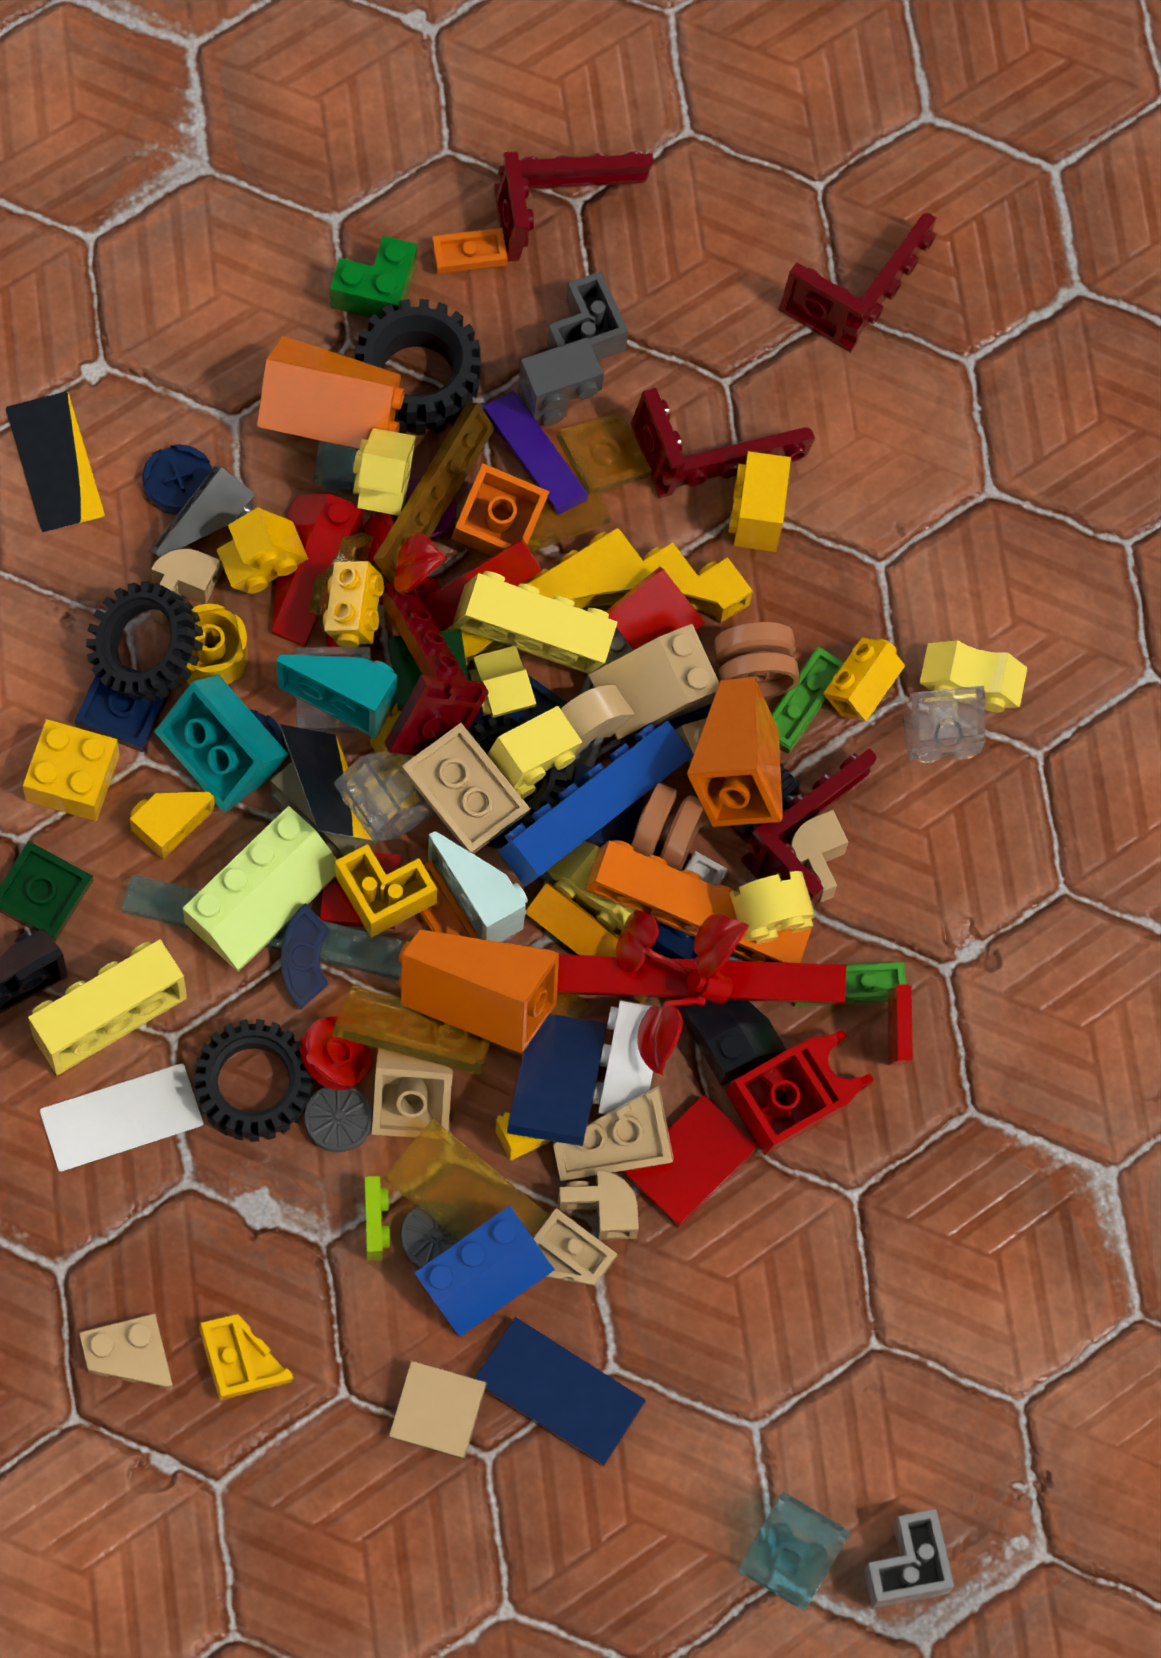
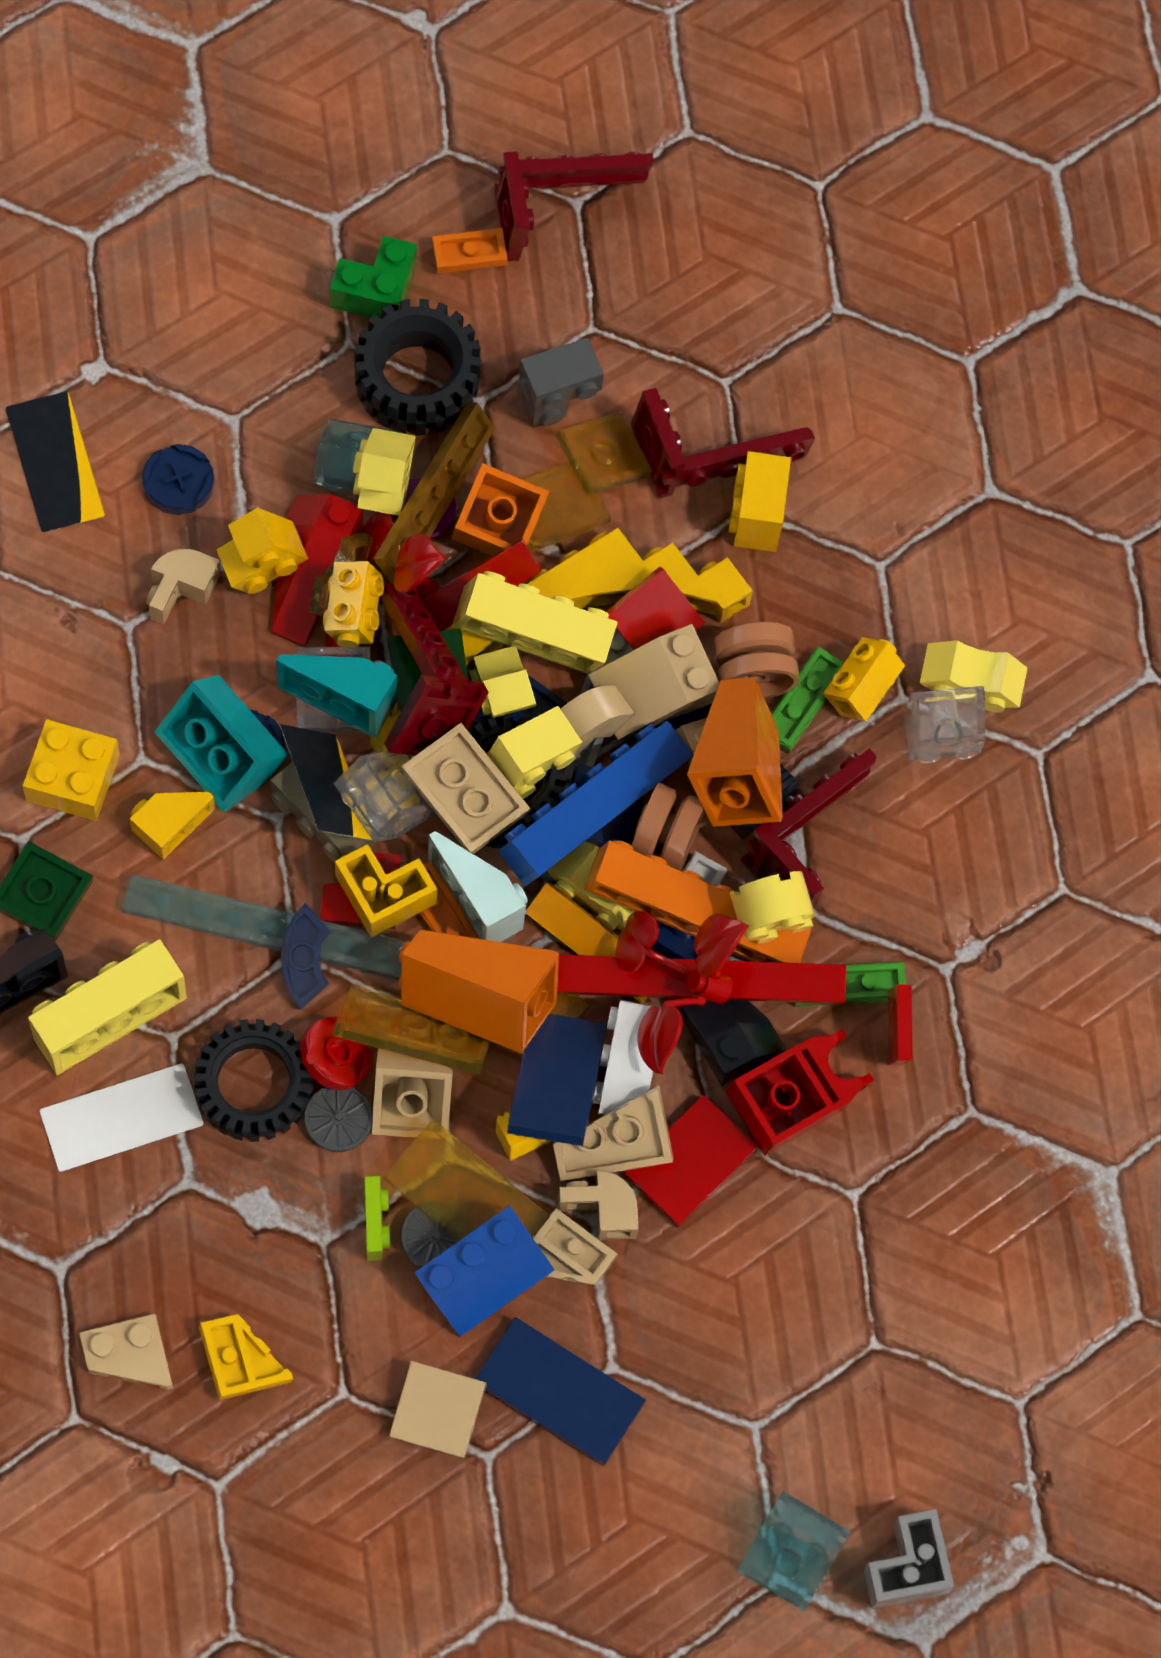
dark blue tile [74,665,172,752] -> none
black tyre [86,581,203,701] -> none
dark grey slope [148,466,255,557] -> none
yellowish green slope [182,806,337,972] -> none
yellow brick [185,604,248,685] -> none
orange slope [257,336,405,449] -> none
dark purple tile [483,390,588,516] -> none
dark grey brick [547,271,628,360] -> none
dark red bracket [779,213,937,353] -> none
tan brick [791,810,849,903] -> none

